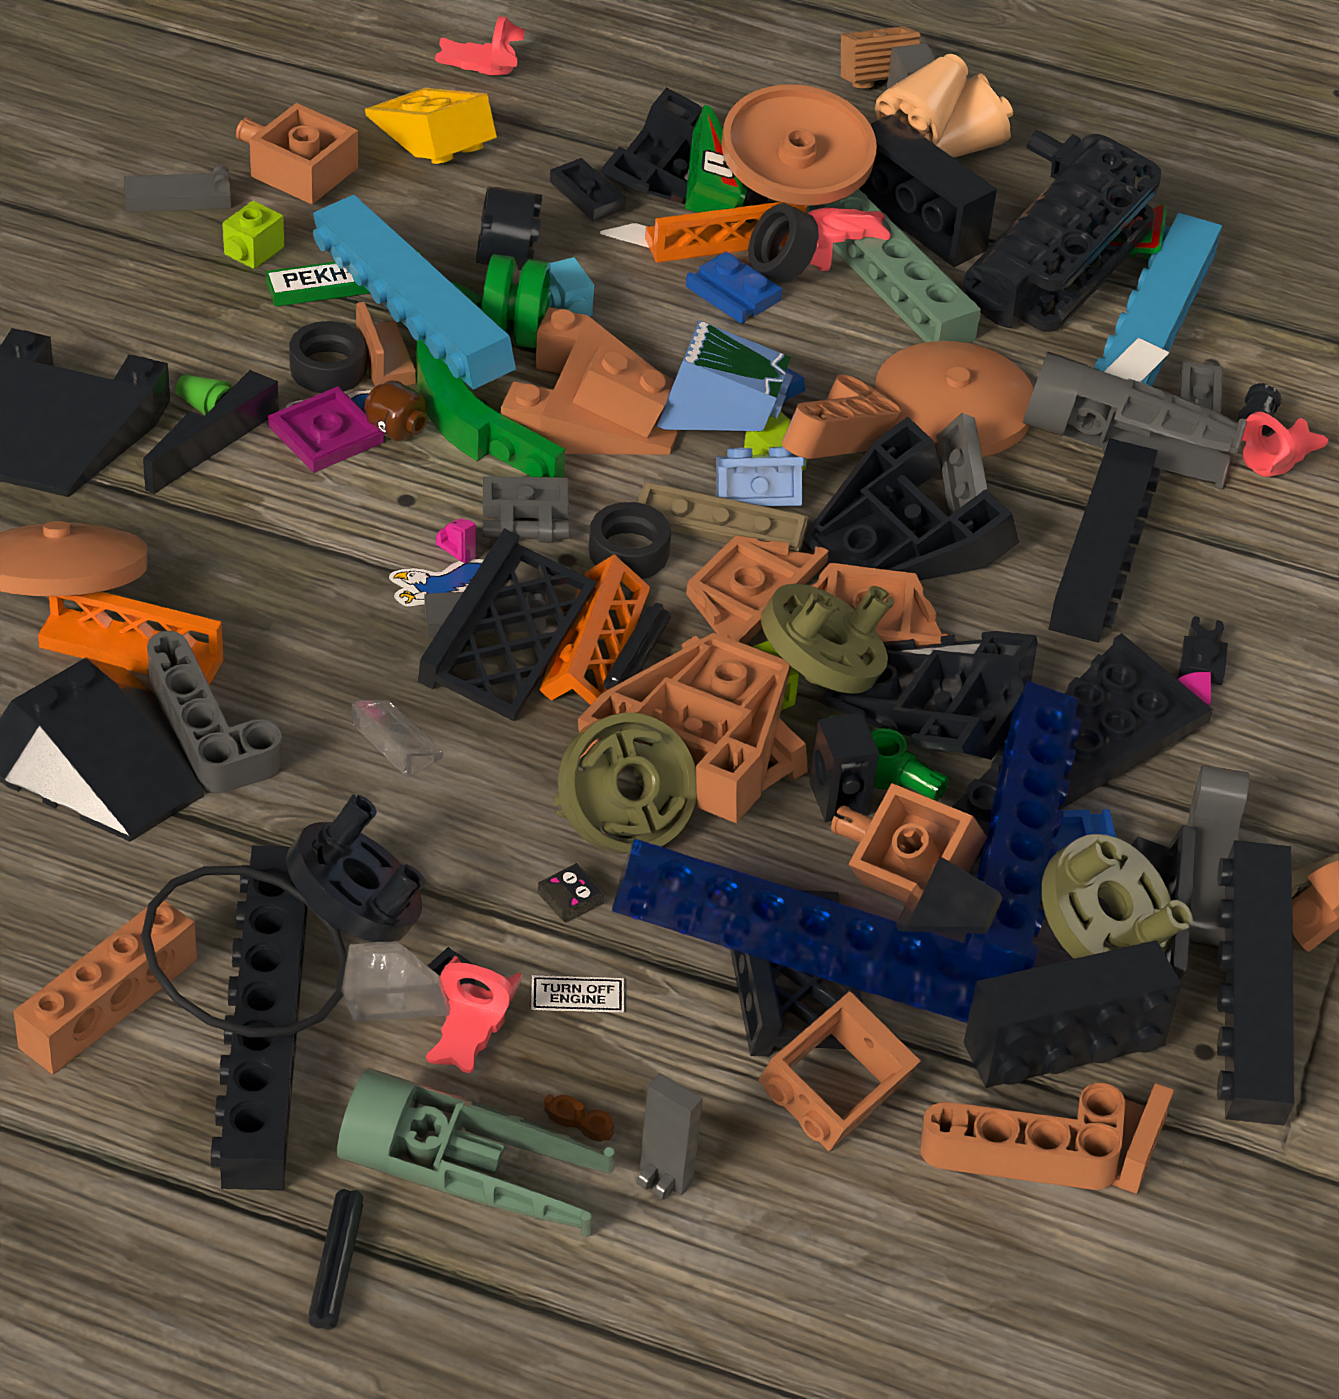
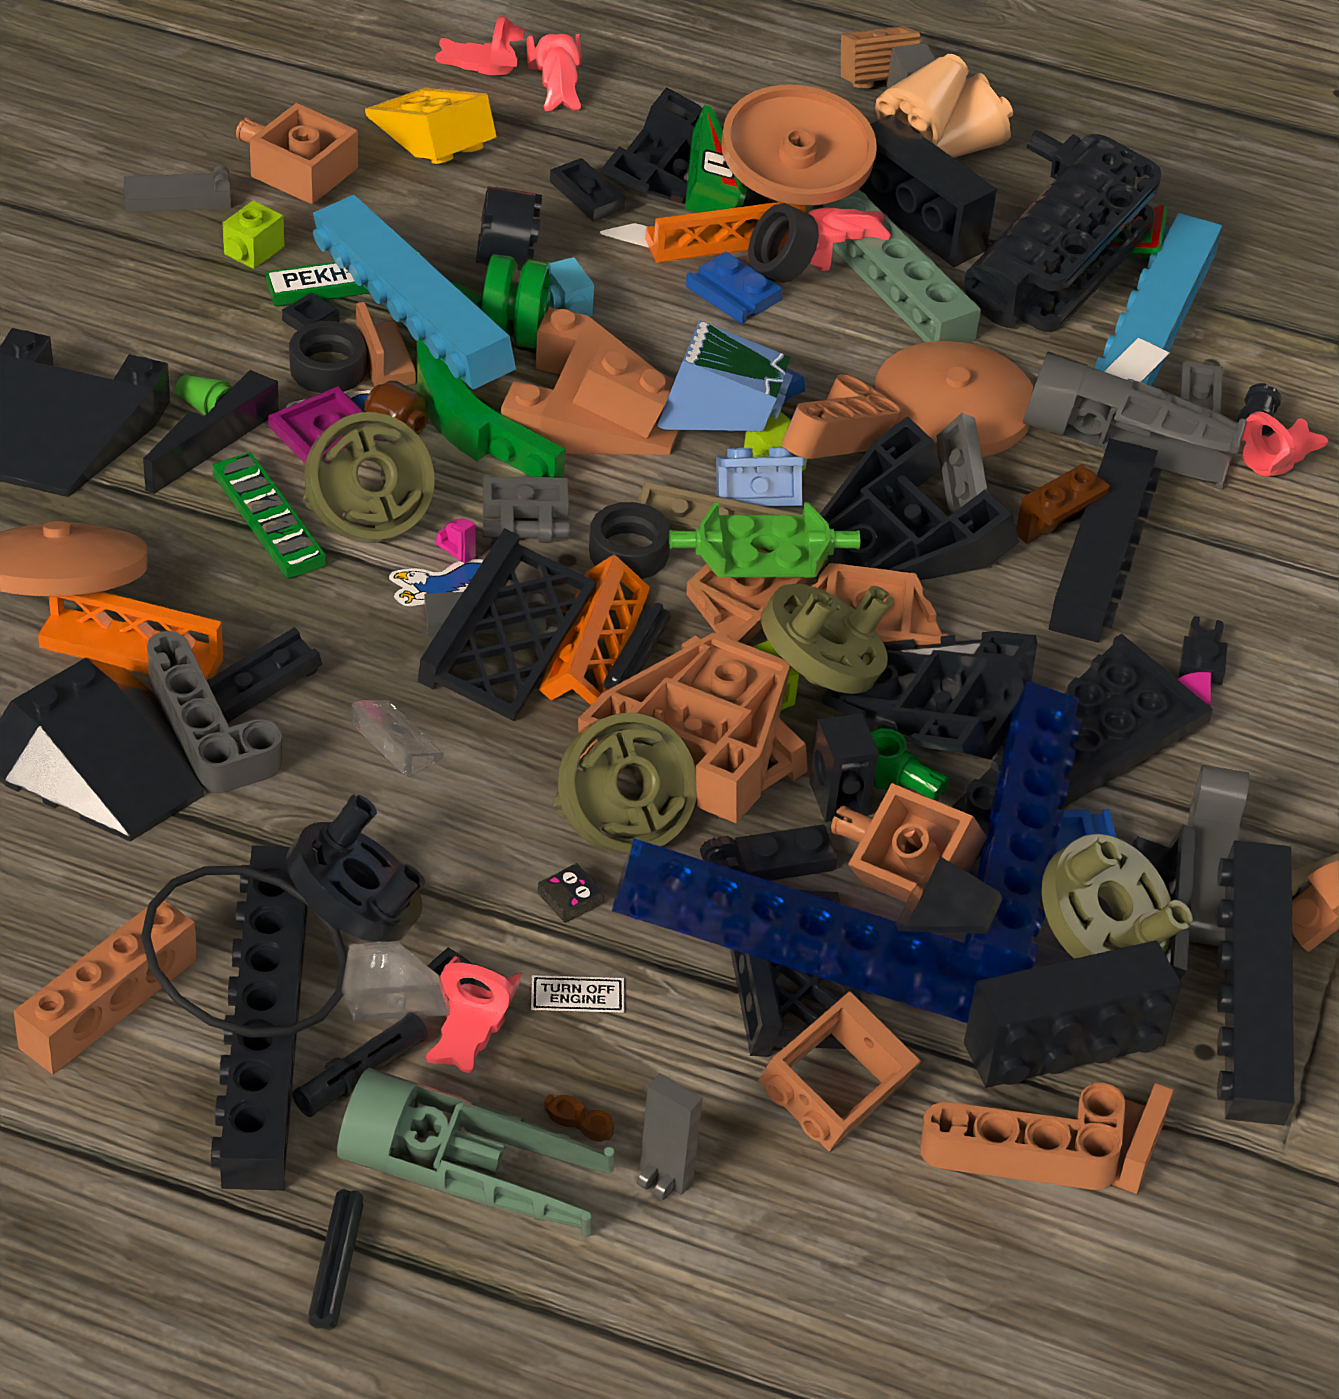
none -> black hinge [207,627,322,723]
none -> tile [212,452,326,579]
none -> black tile [282,293,339,331]
none -> black pin [292,1012,428,1117]
none -> olive piece [303,412,435,543]
none -> coral hair [526,33,582,112]
none -> bright green plate [669,502,860,577]
none -> black hinge [700,824,837,886]
none -> reddish brown bracket [1016,464,1110,544]

